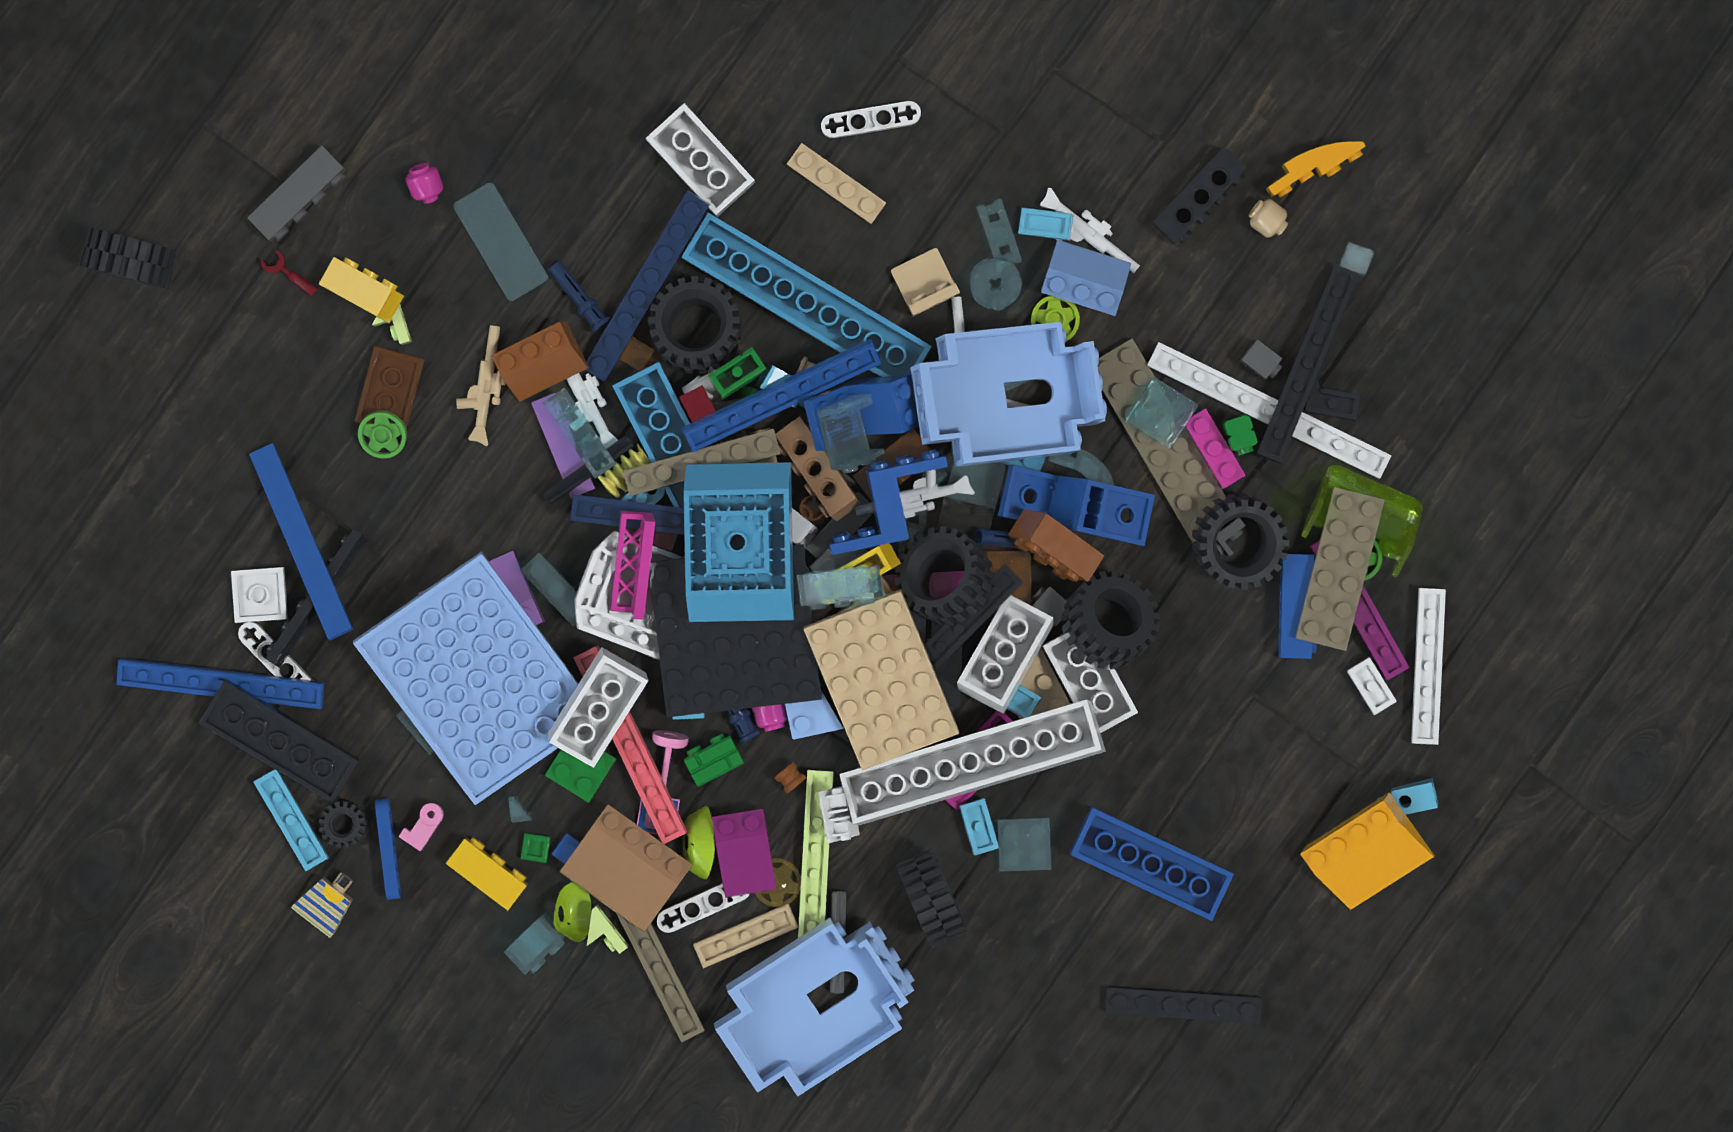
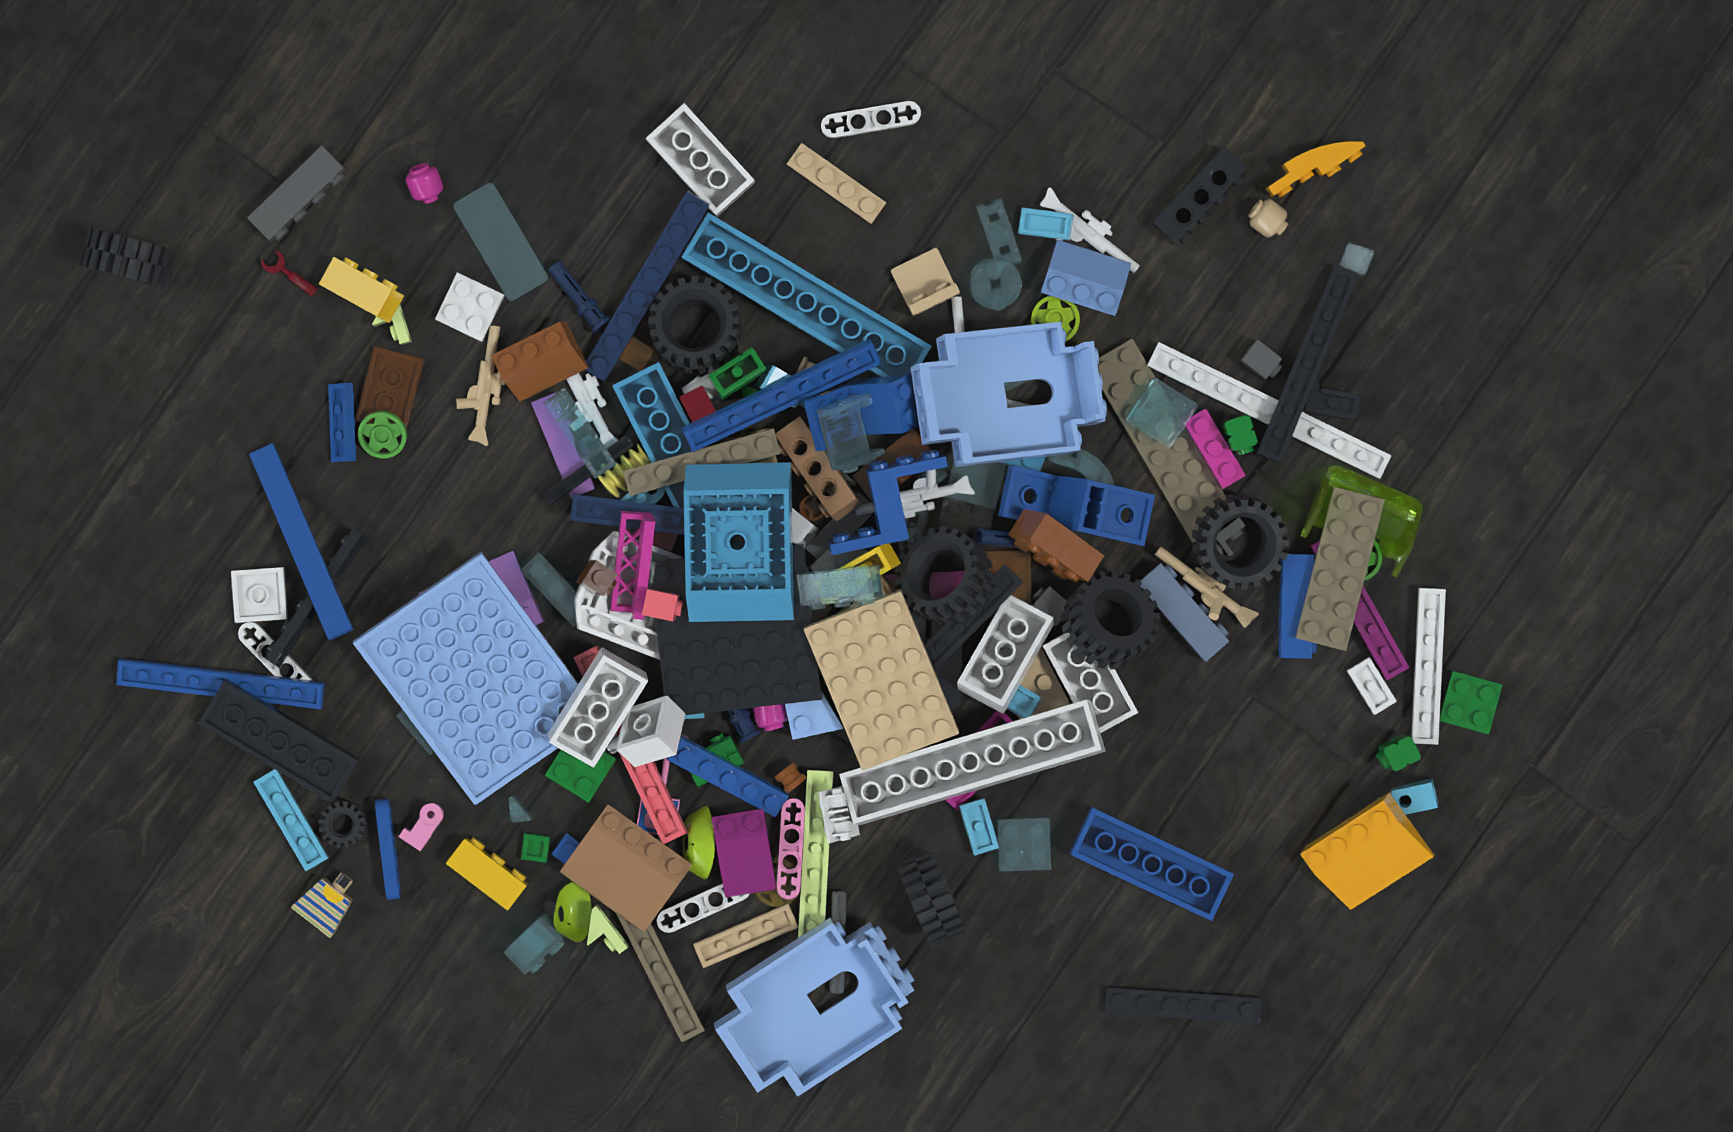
none -> blue plate [328,383,356,462]
none -> white plate [435,273,505,342]
none -> brick [576,560,618,596]
none -> white brick [607,696,685,767]
none -> coral brick [642,588,683,621]
none -> blue plate [667,736,789,817]
none -> bright pink beam [777,798,805,900]
none -> sand blue brick [1139,563,1229,662]
none -> tan piece [1155,547,1259,628]
none -> green brick [1375,734,1421,772]
none -> green plate [1439,671,1502,734]

